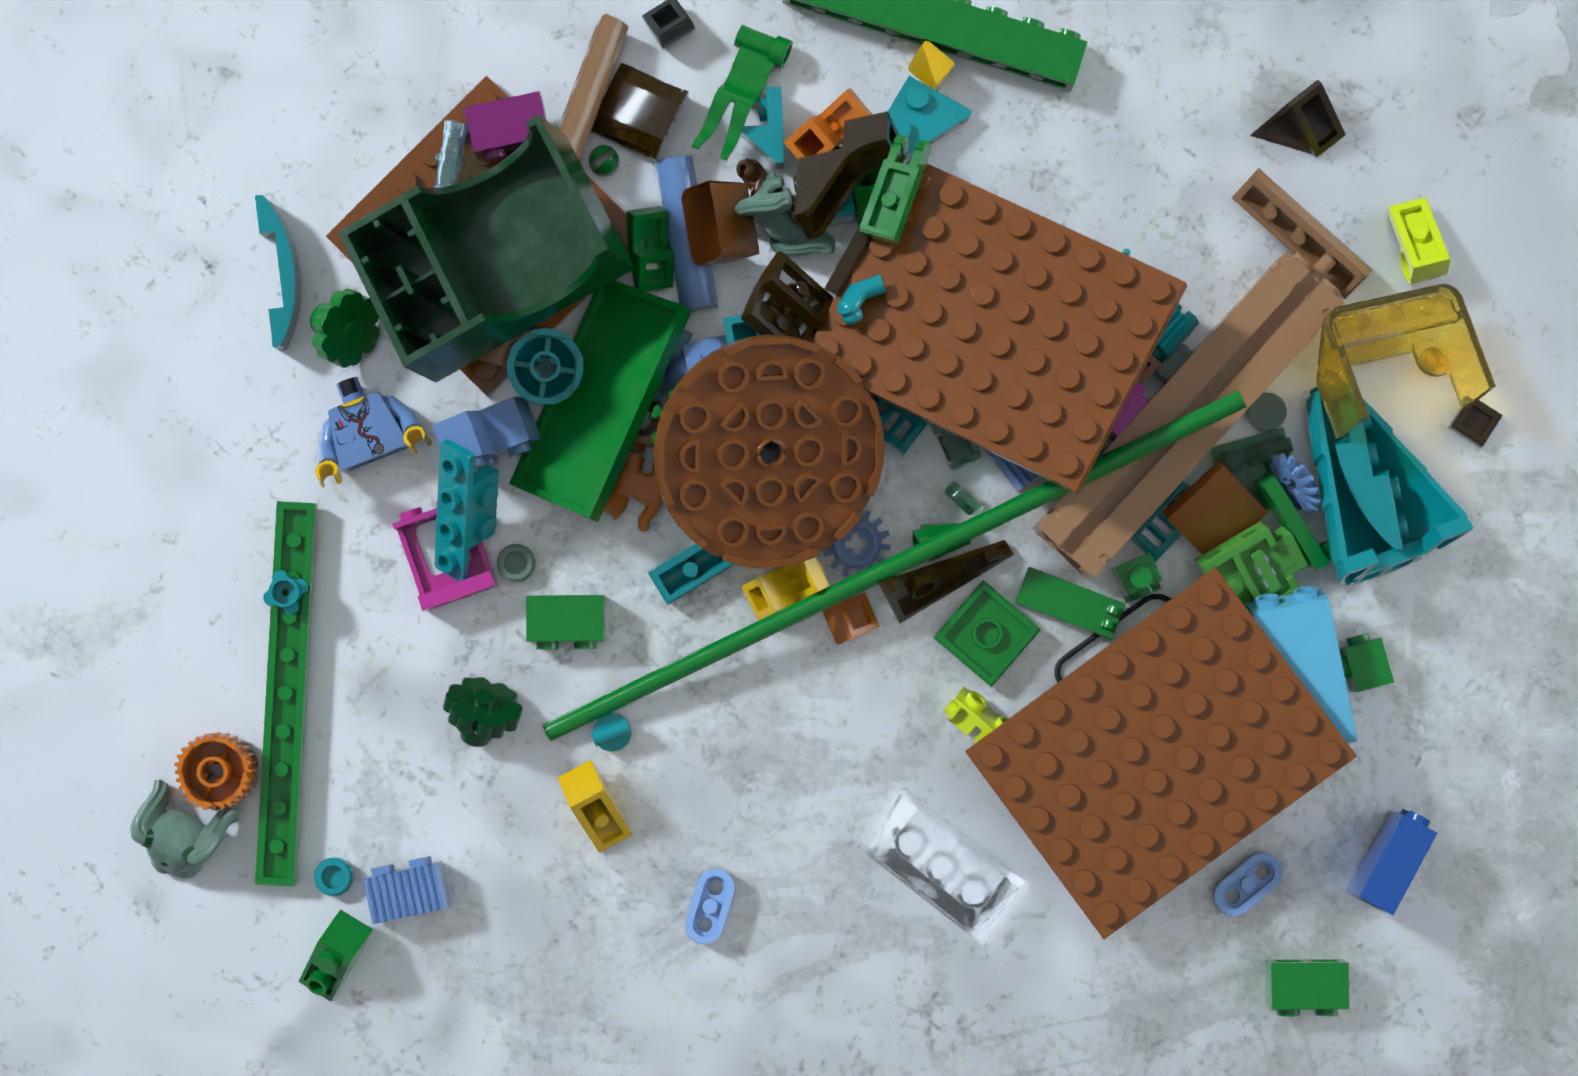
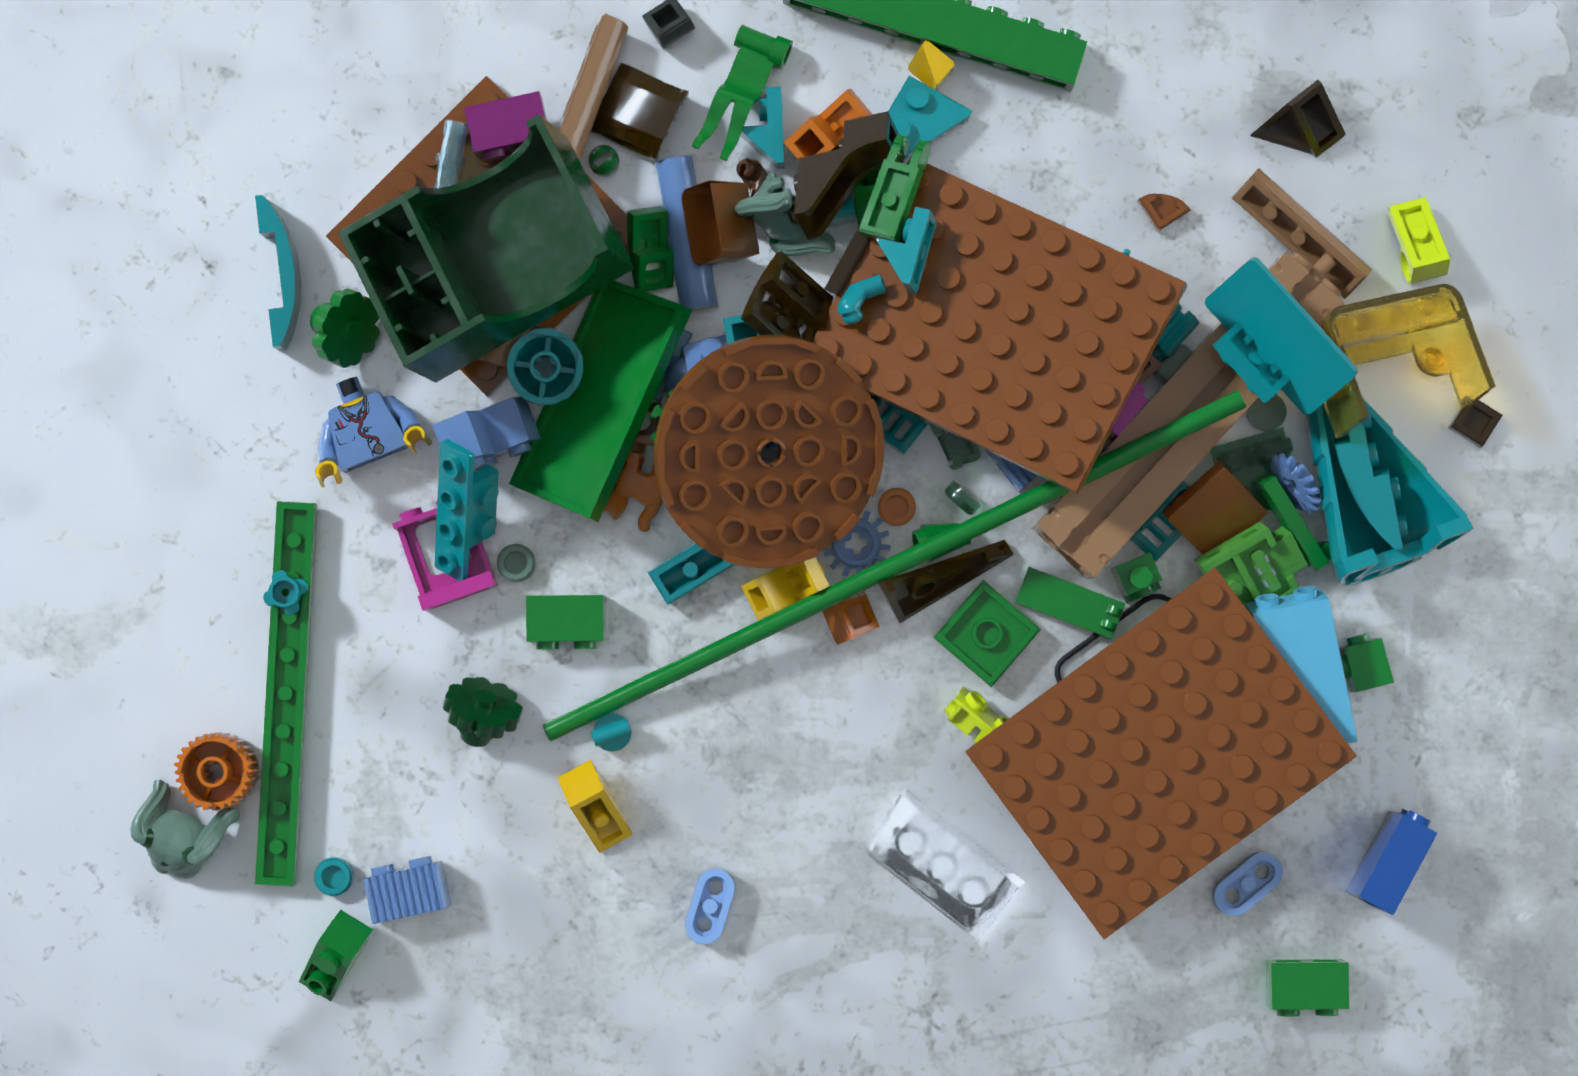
none -> teal slope [876,207,937,295]
none -> orange tile [878,488,916,526]
none -> dark orange tile [1137,193,1191,232]
none -> teal bracket [1205,257,1358,415]

